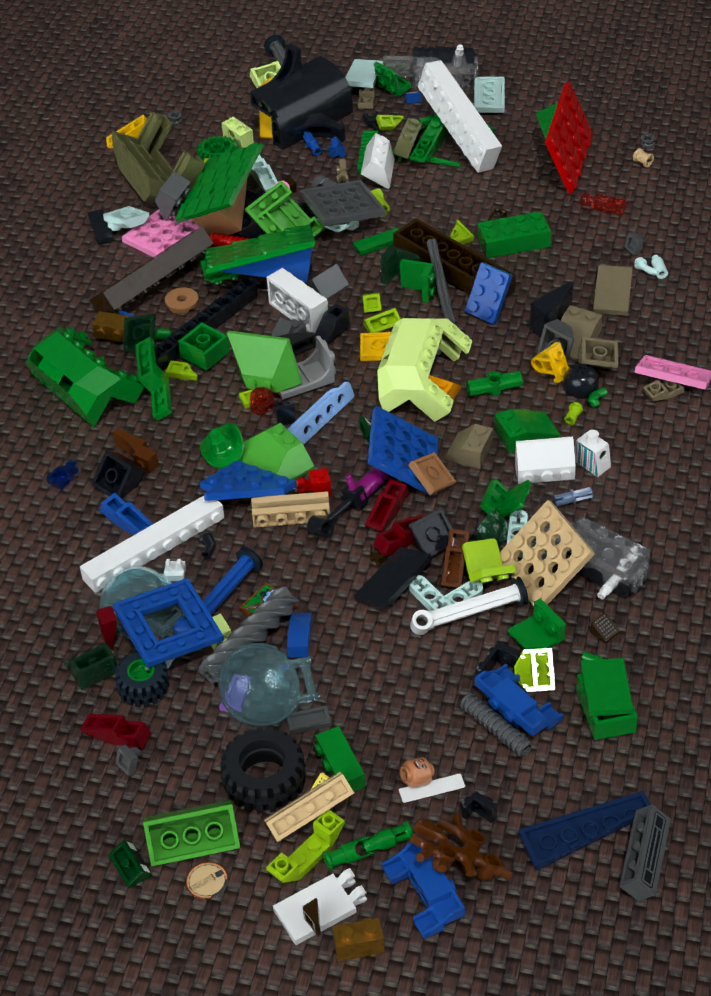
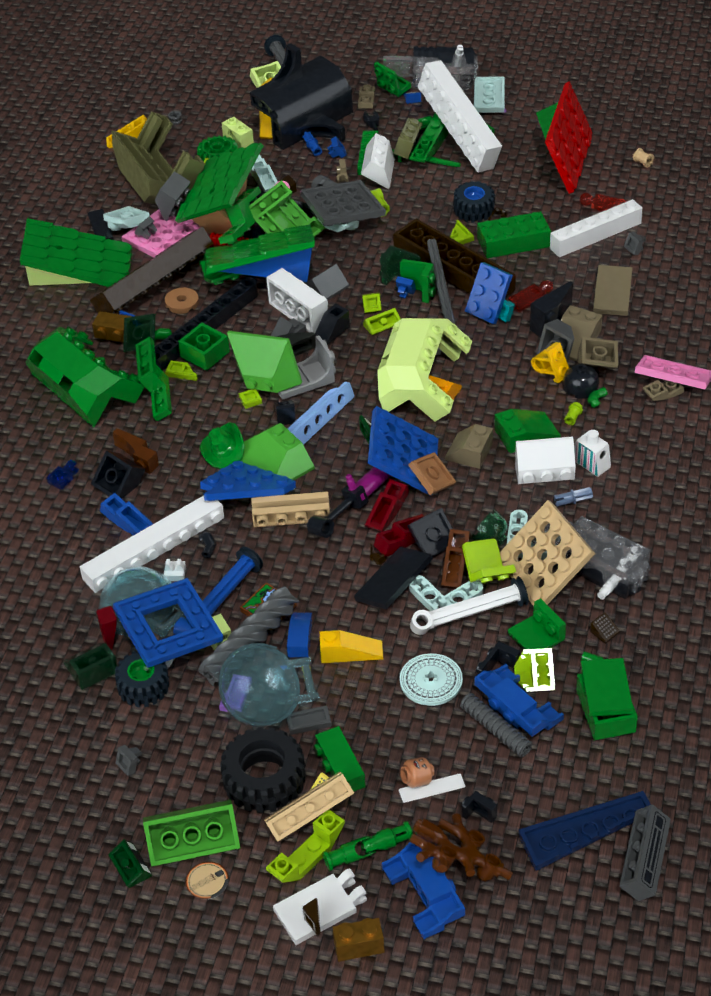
dark red slope [80,713,151,749] -> none
clear red piece [249,387,274,415] -> none
red brick [297,468,332,497] -> none
light aqua tile [345,59,384,88] -> none
green tile [353,228,399,256] -> none
yellow tile [360,332,391,361] -> none
lime tile [376,115,404,131] -> none
green piece [466,371,523,396] -> none
green bracket [480,478,531,522] -> none
light aqua plant [634,255,668,279] -> none
dark grey bush [640,133,655,148] -> none
none -> green piece [20,218,133,287]
none -> dark grey tile [134,216,157,239]
none -> green bracket [218,186,261,245]
none -> yellow slope [319,630,383,663]
none -> blue tile [395,276,416,299]
none -> light aqua piece [400,653,463,706]
none -> black wheel [454,181,495,223]
none -> teal tile [499,300,516,322]
none -> clear red plate [508,280,553,312]
none -> white brick [550,199,643,257]

